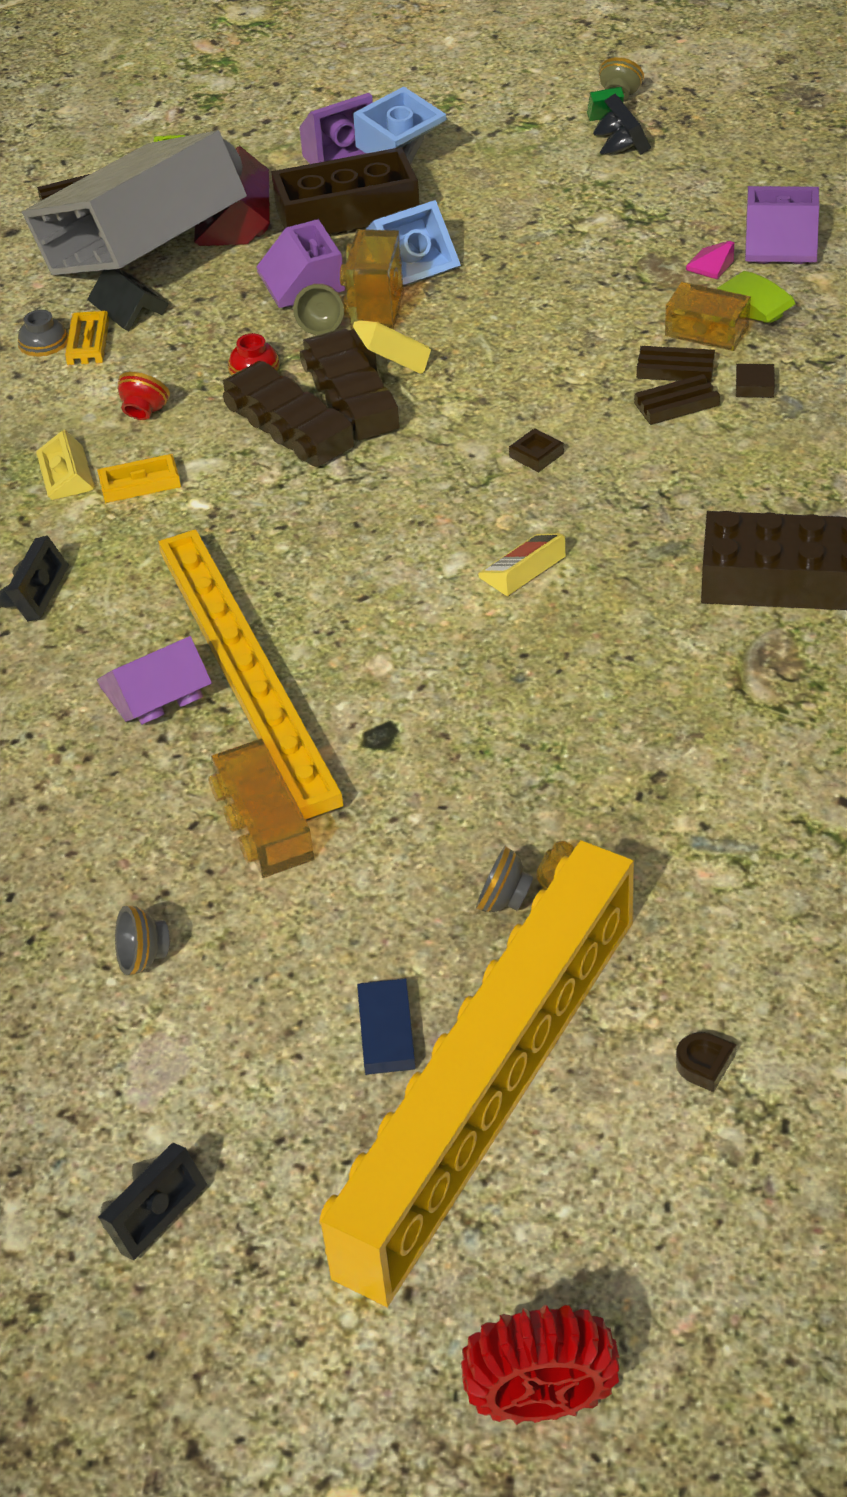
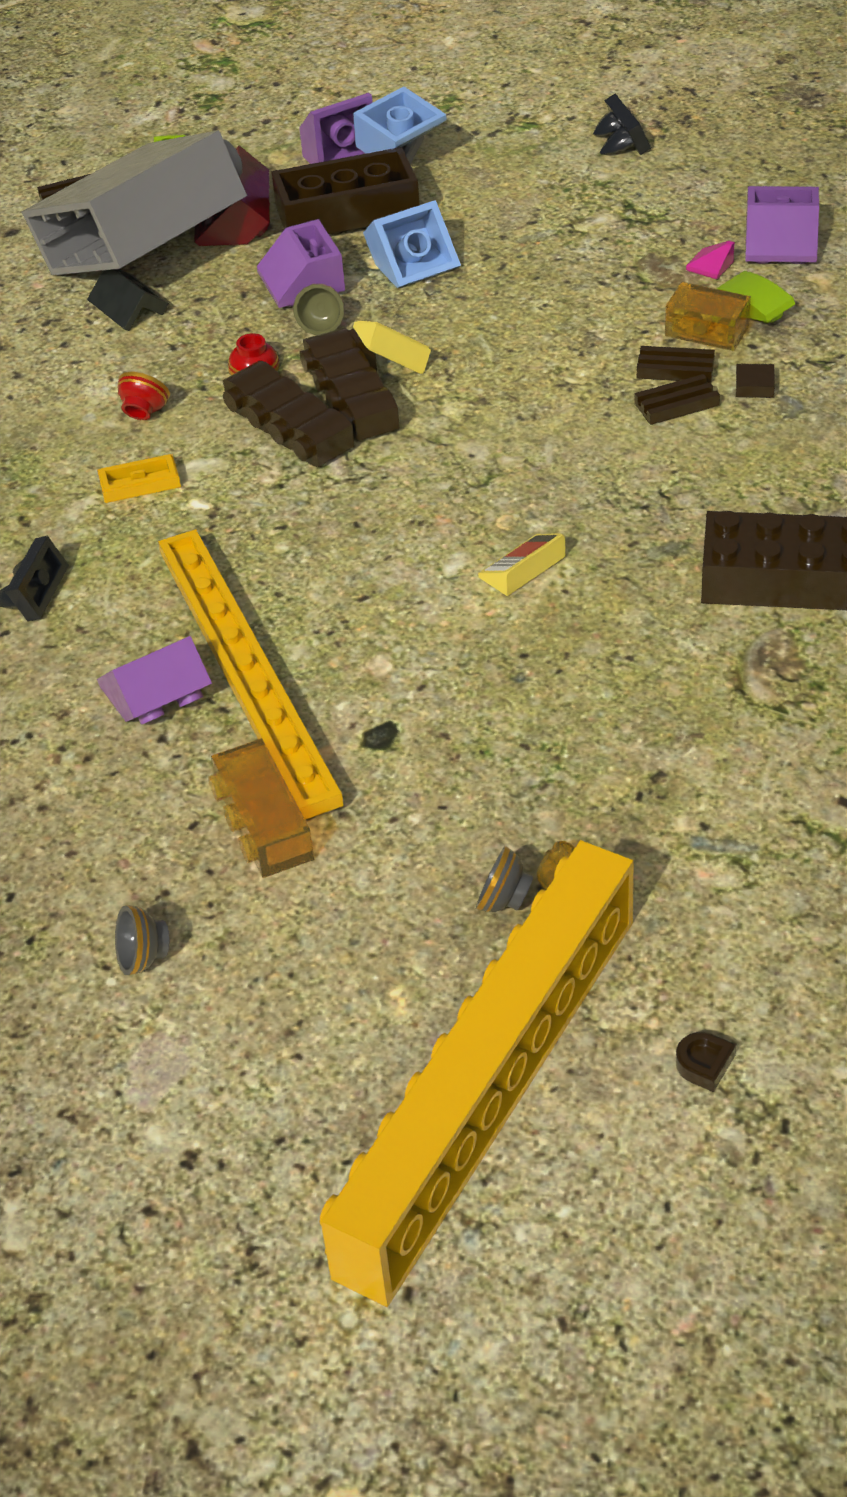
dark grey piece [18,310,68,357] -> none
light yellow slope [36,430,95,500] -> none
yellow tile [65,311,109,365] -> none
black tile [98,1142,207,1260] -> none
clear yellow brick [340,229,404,330] -> none
dark blue tile [357,978,416,1075] -> none
red gear [461,1305,620,1425] -> none
dark brown tile [509,428,564,473] -> none
green tile [587,87,624,121] -> none
olive piece [599,57,644,101] -> none

